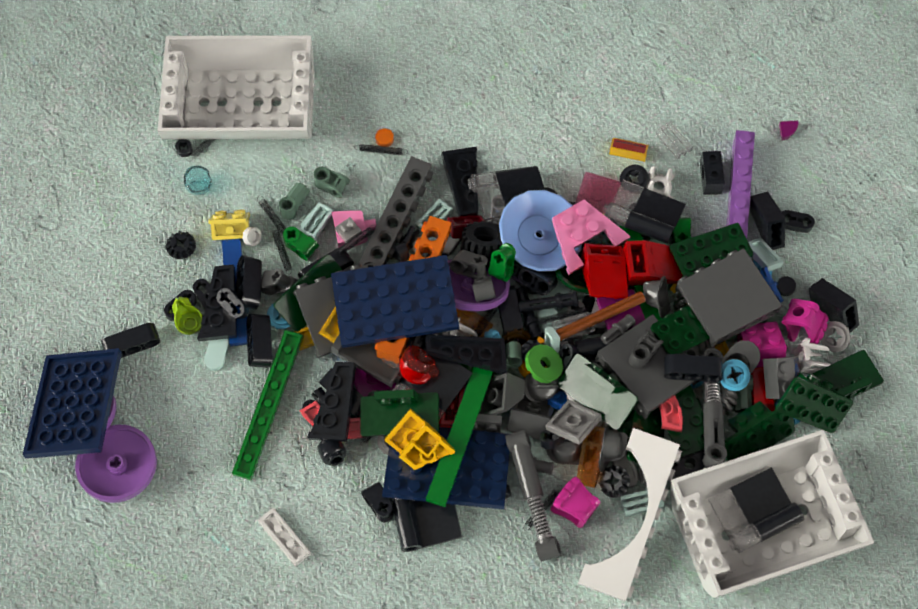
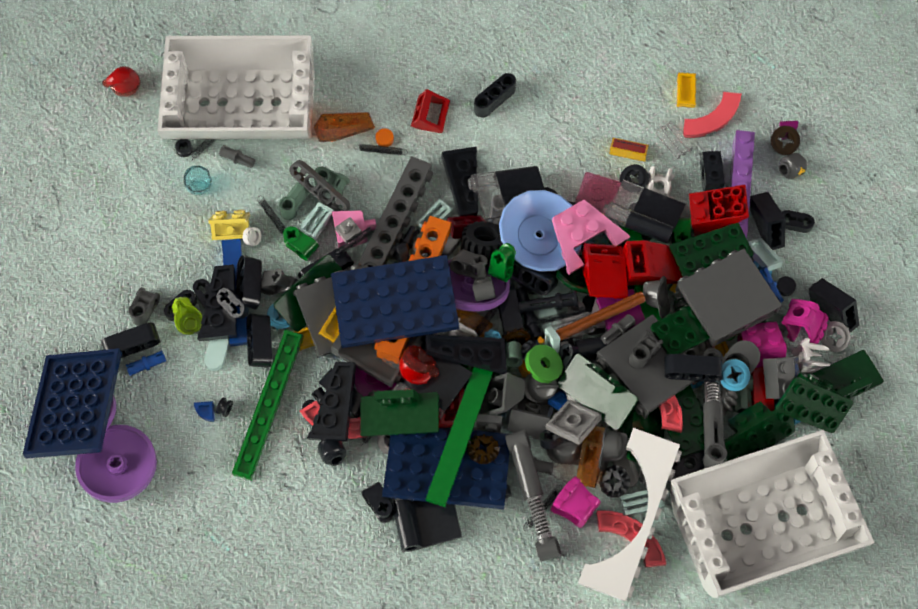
black gear [166,231,196,259] -> none
white tile [258,507,311,567] -> none
black piece [272,226,292,275] -> none
yellow slope [384,408,455,470] -> none
black door [708,467,804,553] -> none
none -> red piece [102,66,141,97]
none -> blue pin [125,350,167,376]
none -> dark grey piece [129,287,160,326]
none -> blue tile [194,401,215,422]
none -> black bush [216,397,233,417]
none -> dark grey axle [219,145,255,168]
none -> dark grey beam [289,160,350,211]
none -> clear orange slope [313,112,375,142]
none -> red tile [411,89,450,133]
none -> dark brown gear [467,434,499,464]
none -> black beam [474,73,516,118]
none -> coral tile [596,510,666,567]
none -> yellow tile [677,73,696,108]
none -> coral tile [683,92,741,138]
none -> red slope [689,185,749,236]
none -> dark brown gear [770,126,800,155]
none -> dark grey head [779,153,807,179]

